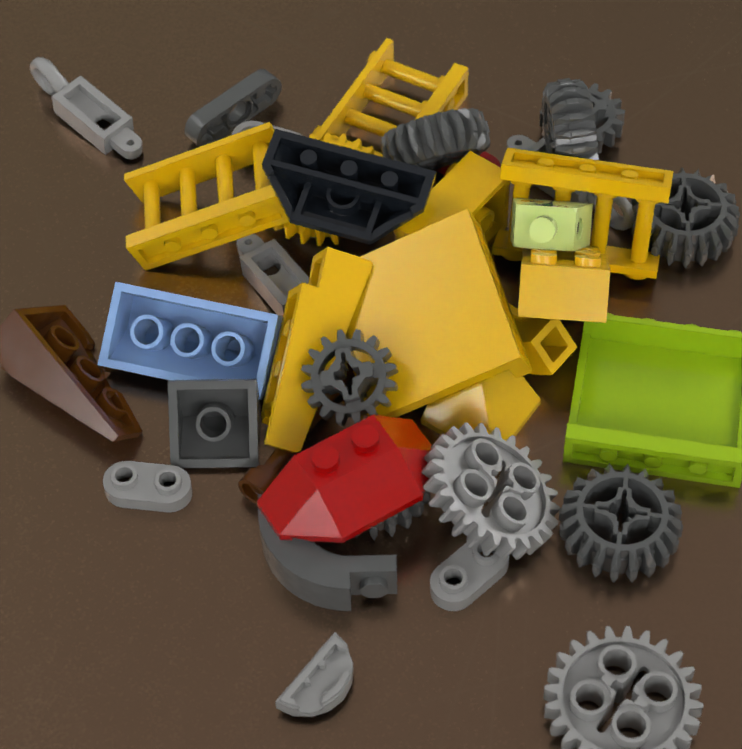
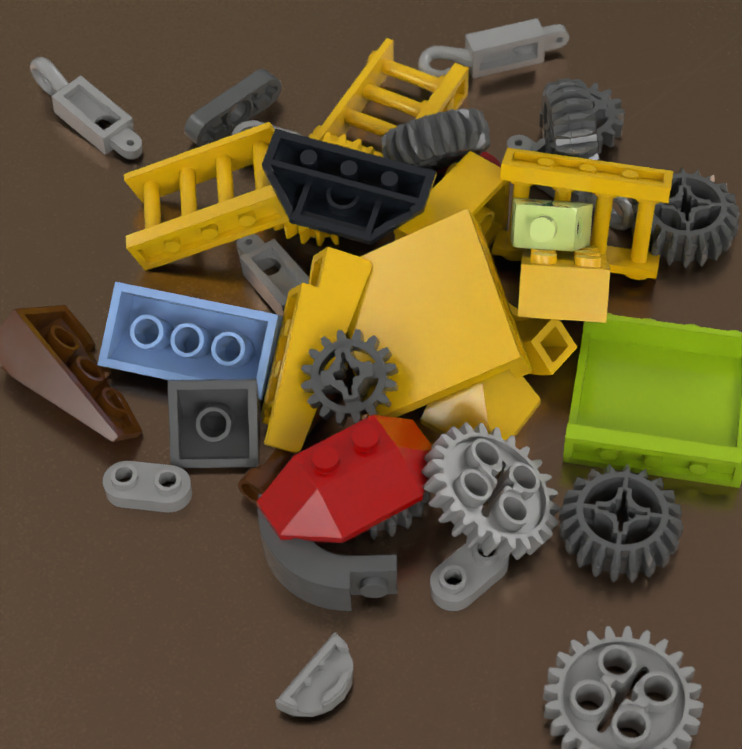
none -> light grey piece [418,18,569,79]

